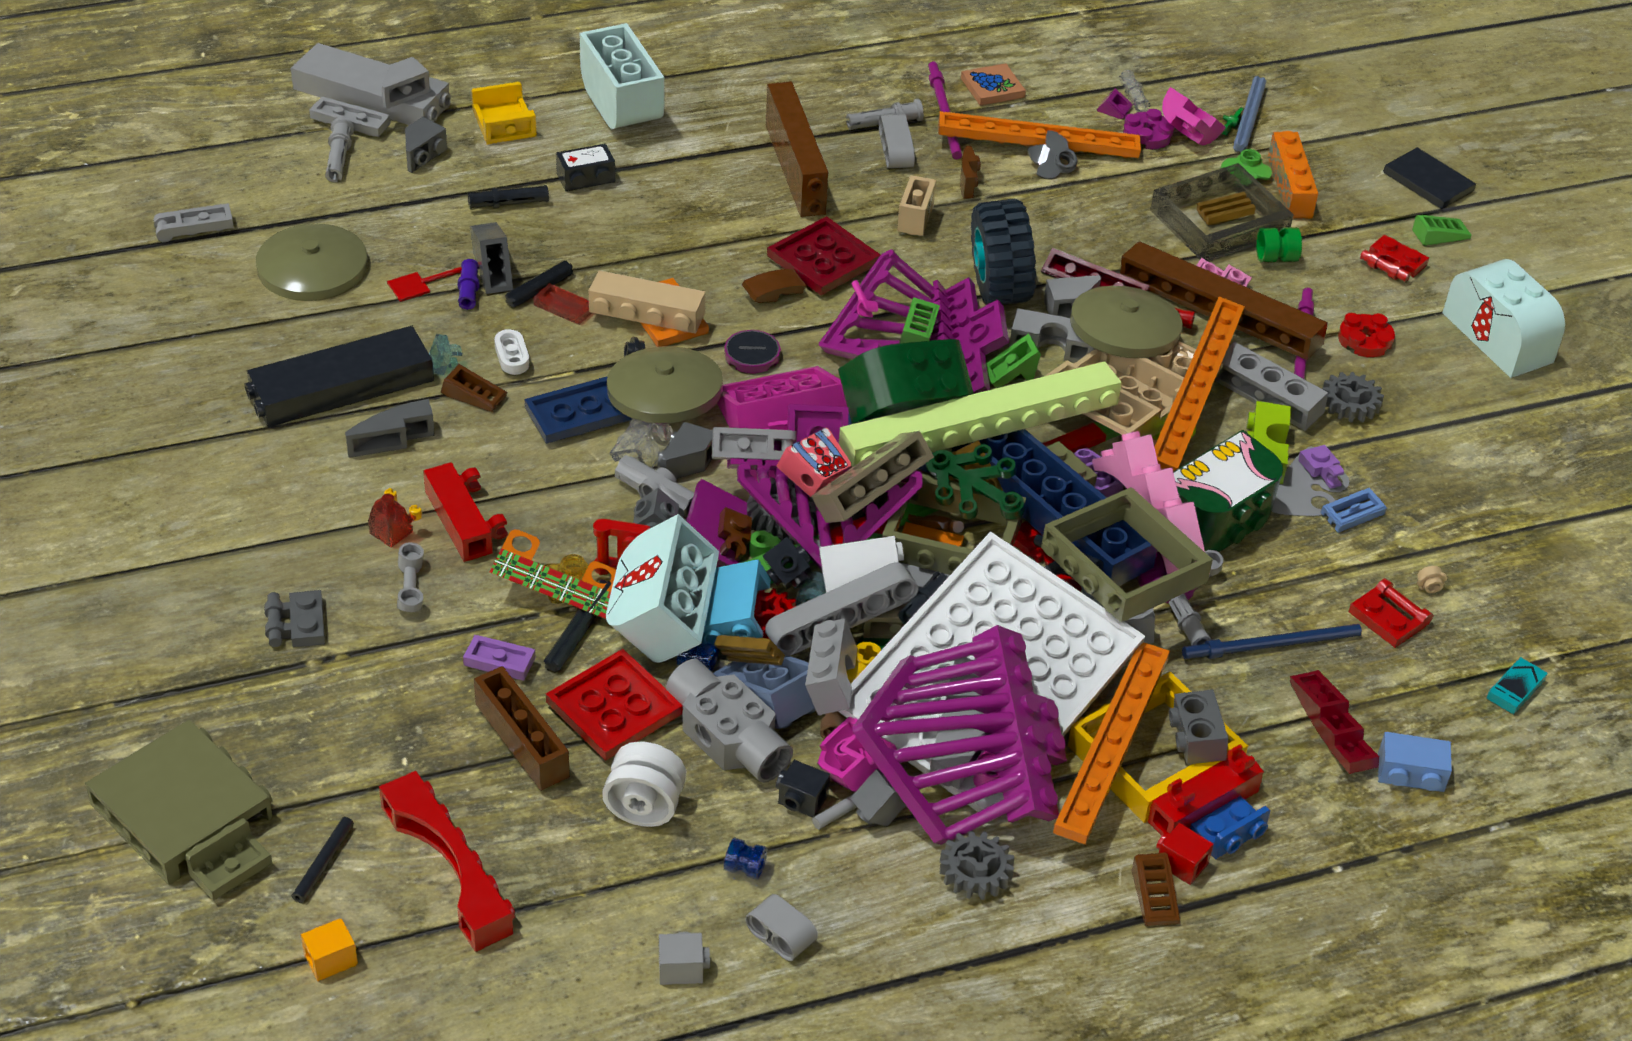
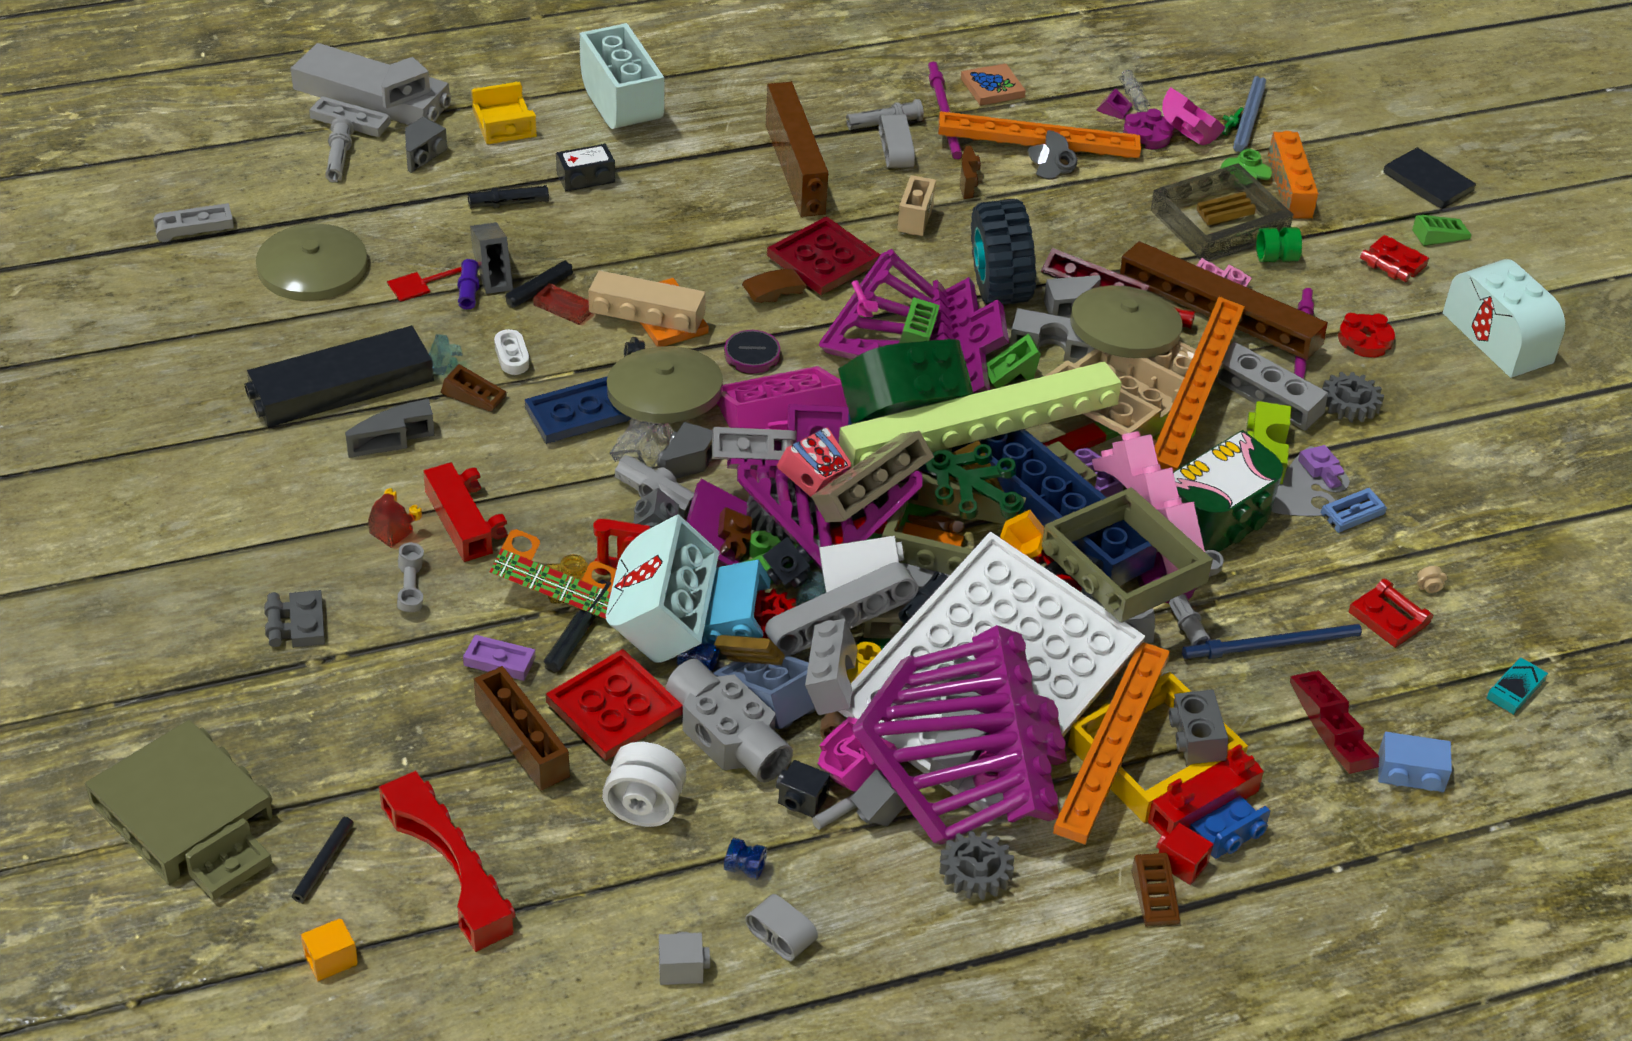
none -> light orange panel [1000,510,1044,558]

